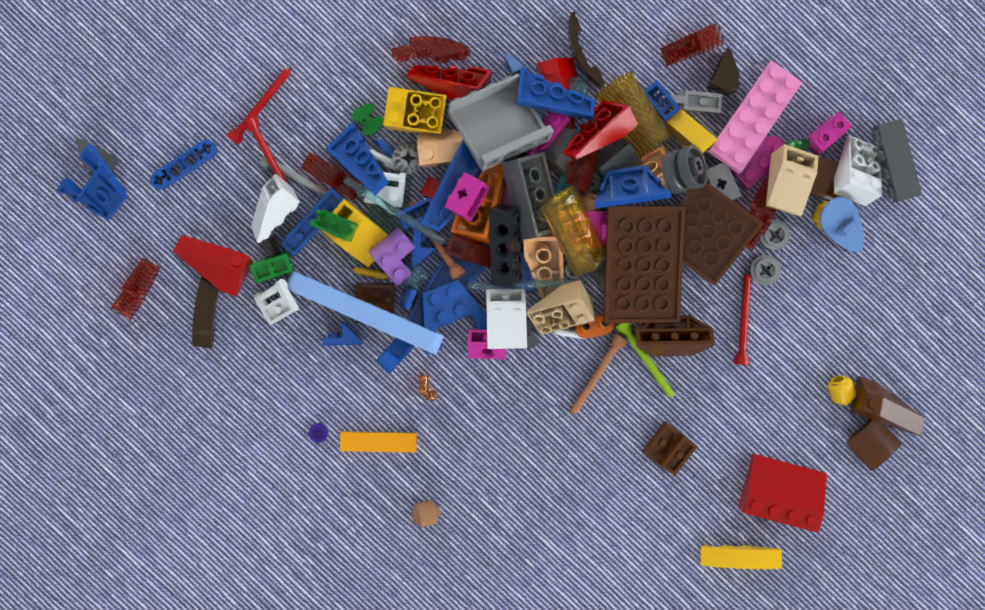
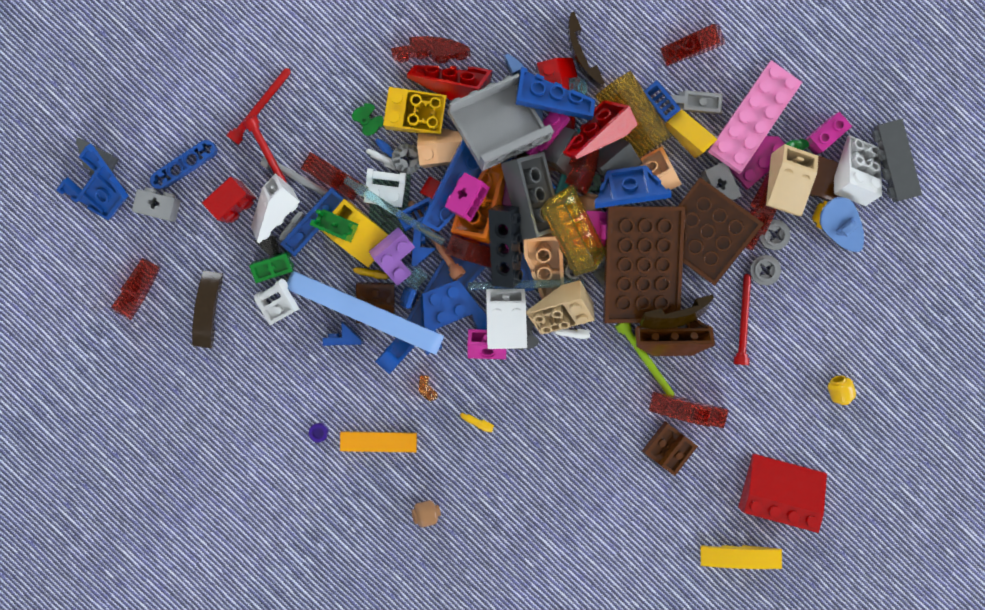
red wedge [173,235,252,297] -> none
blue wing [325,122,389,196] -> none
nougat piece [570,333,628,415] -> none
orange plate [575,315,614,339] -> none
dark grey wheel [662,145,708,194] -> none
dark brown slope [707,48,740,97] -> none
reddish brown slope [846,419,901,471] -> none
reddish brown wedge [850,376,925,436] -> none
none -> light grey brick [132,187,181,222]
none -> red brick [202,176,256,223]
none -> white piece [279,211,304,241]
none -> yellow piece [460,413,494,432]
none -> dark brown slope [639,295,714,329]
none -> clear red slope [648,392,729,428]

